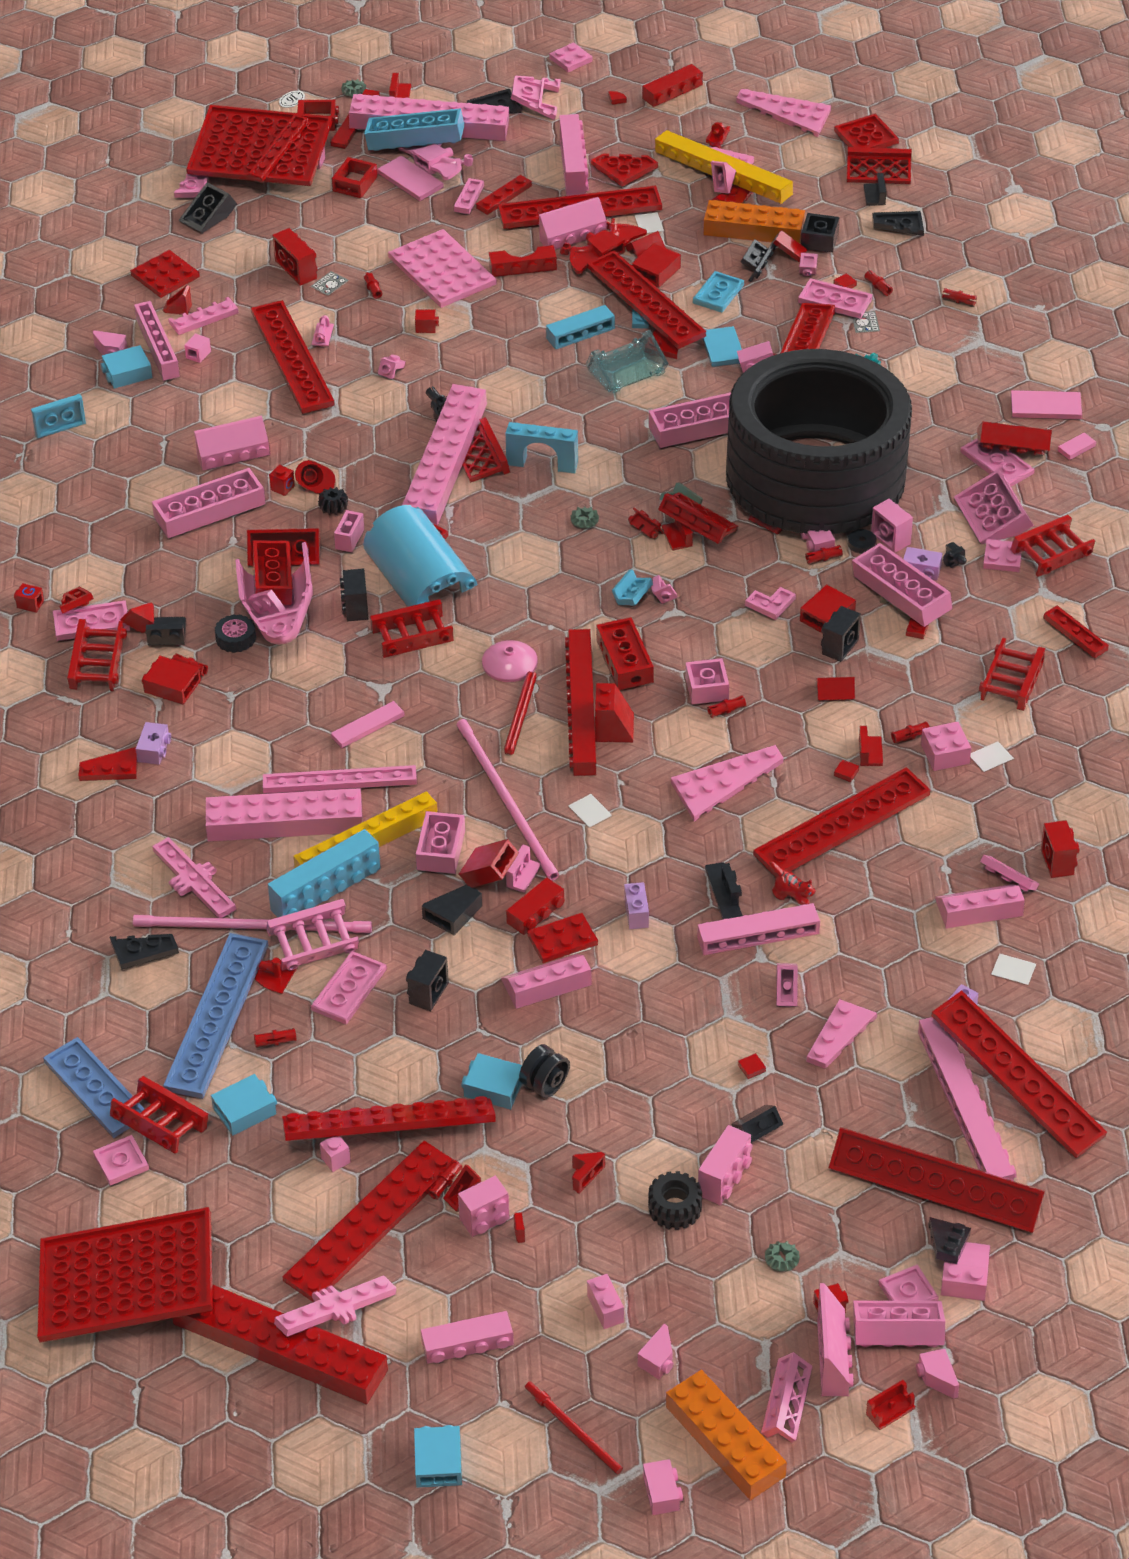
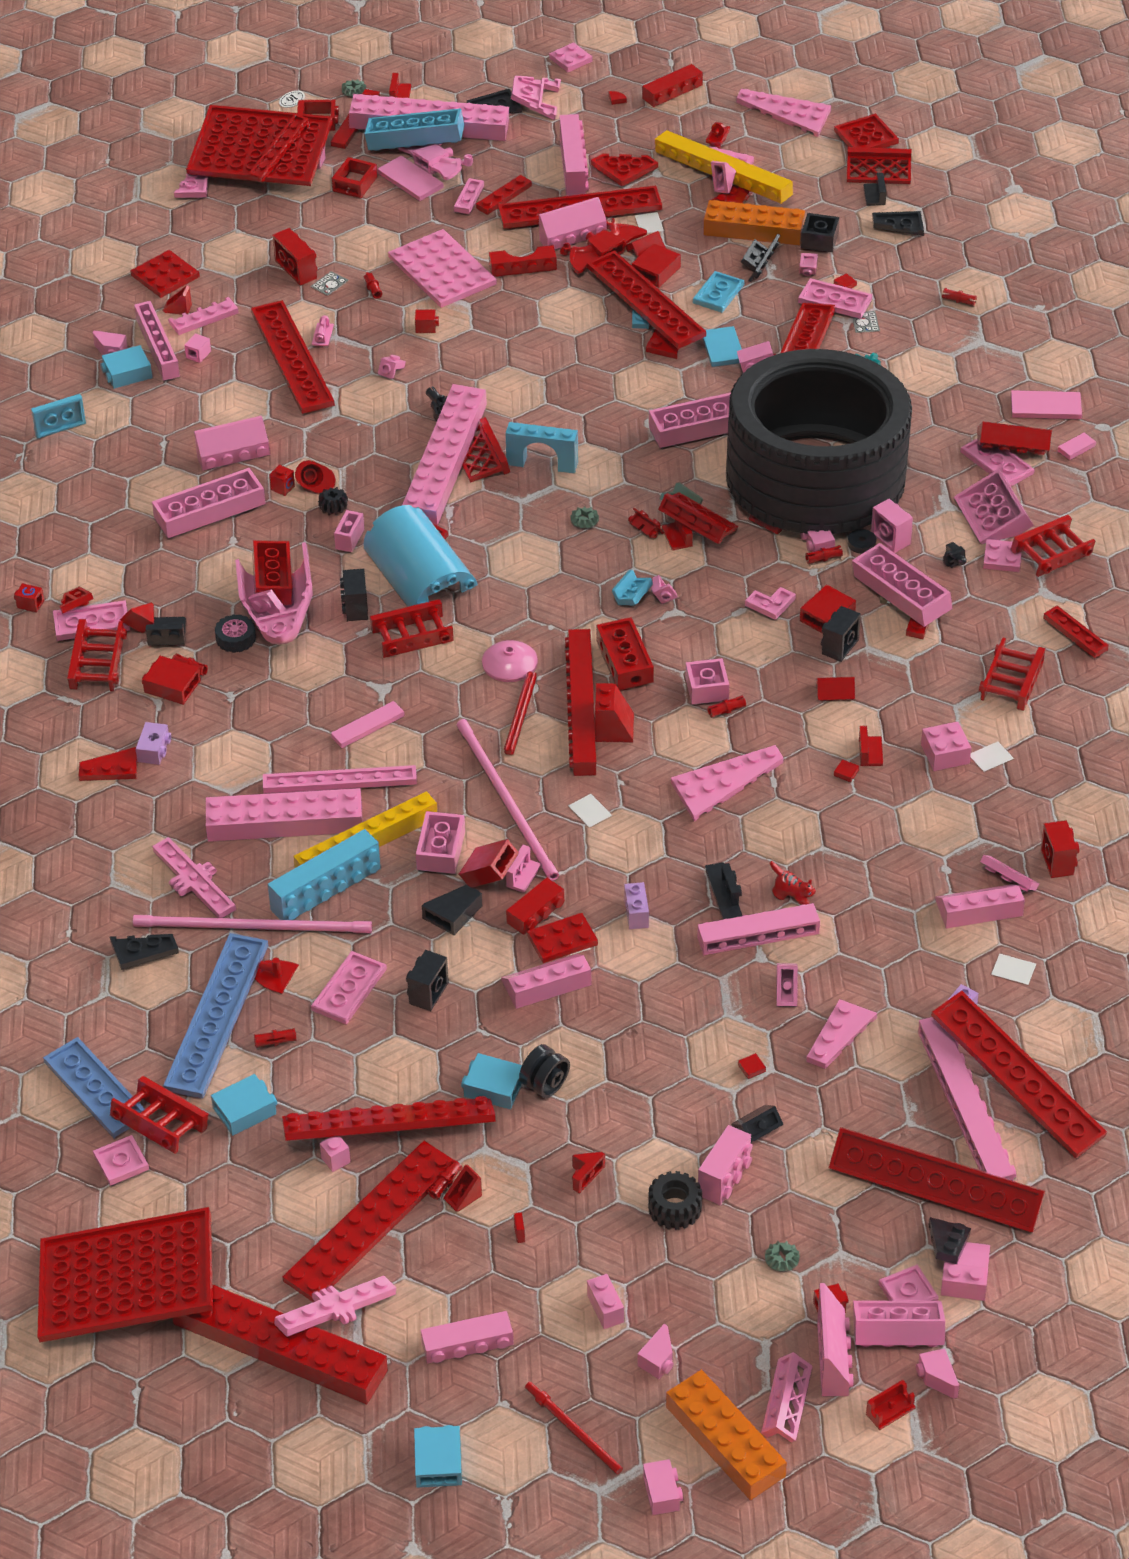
black slope [179,182,237,233] -> none
red slope [247,528,321,566] -> none
bright pink fence [266,899,359,971] -> none
bright pink brick [458,1175,510,1237] -> none
medium azure brick [546,305,615,350] -> none
clear light blue windscreen [586,330,669,393] -> none
red plate [753,767,931,877] -> none
red tile [773,230,807,262] -> none
red pin [864,270,893,296] -> none
red pin [891,721,930,744] -> none
lavender brick [903,547,943,580] -> none

